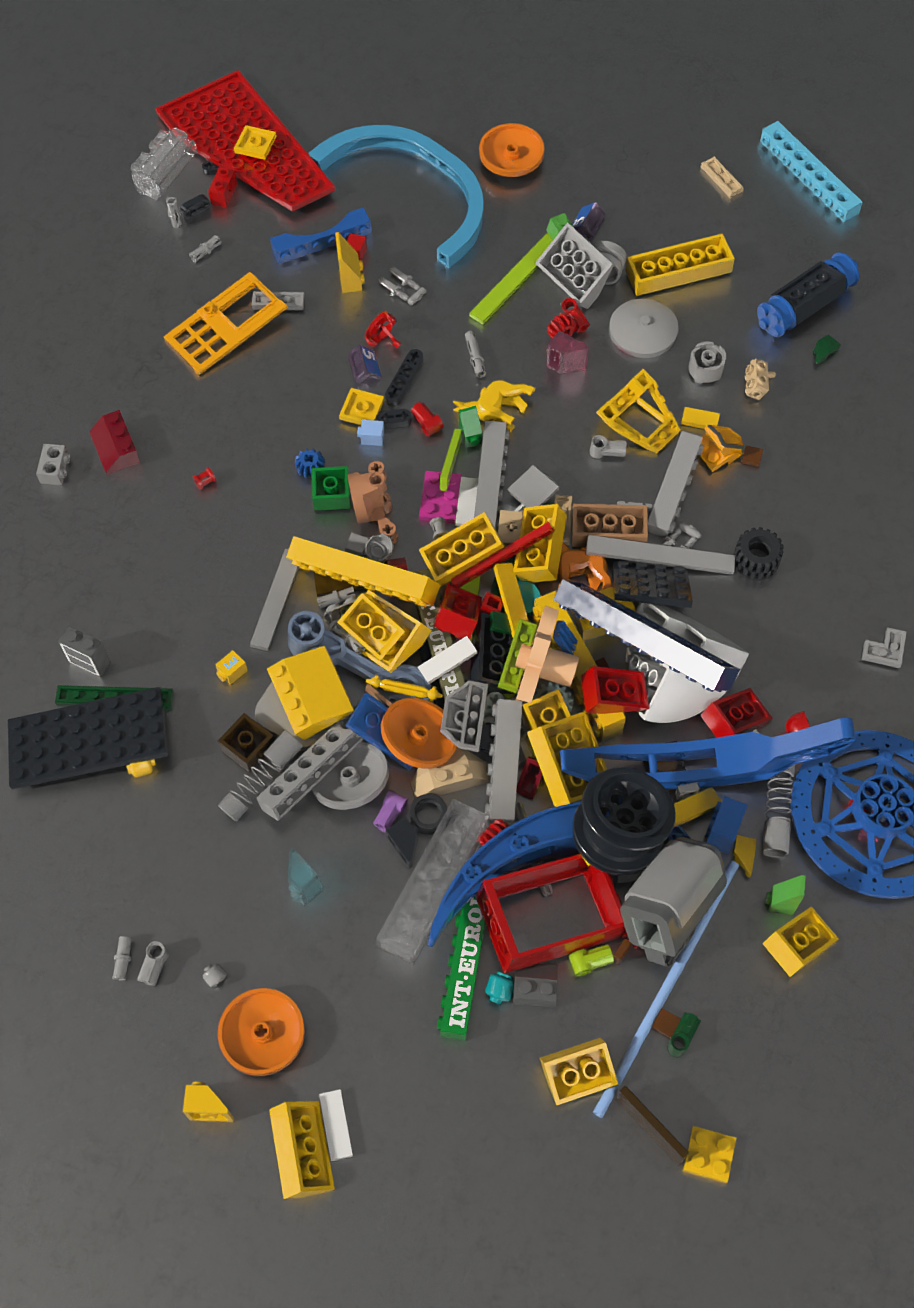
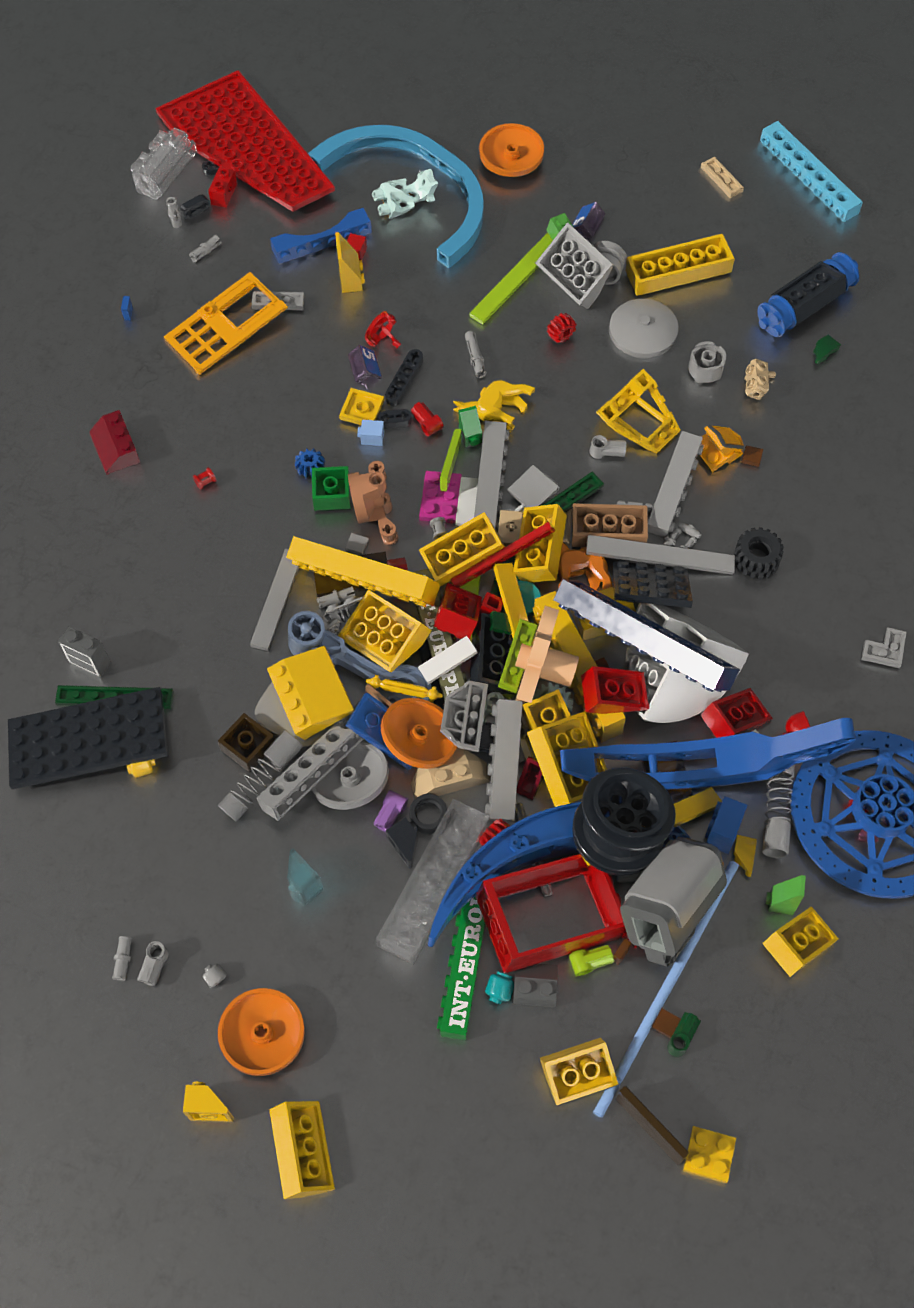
light grey brick [36,444,70,485] -> none
yellow brick [215,650,248,685] -> none
yellow plate [234,125,277,160] -> none
white tile [319,1089,353,1161] -> none
light grey pin [333,624,366,655] -> none
yellow slope [337,593,406,661] -> none
light grey hair [365,533,394,563] -> none
light grey piece [379,267,426,305] -> none
clear pink slope [546,331,589,374] -> none
blue tile [553,620,578,655] -> none
red piece [562,298,590,333] -> none
light grey tile [675,782,699,800] -> none
yellow tile [681,407,720,429] -> none
none -> blue tile [121,296,133,321]
none -> light aqua hips [372,169,438,219]
none -> dark green tile [542,471,604,513]

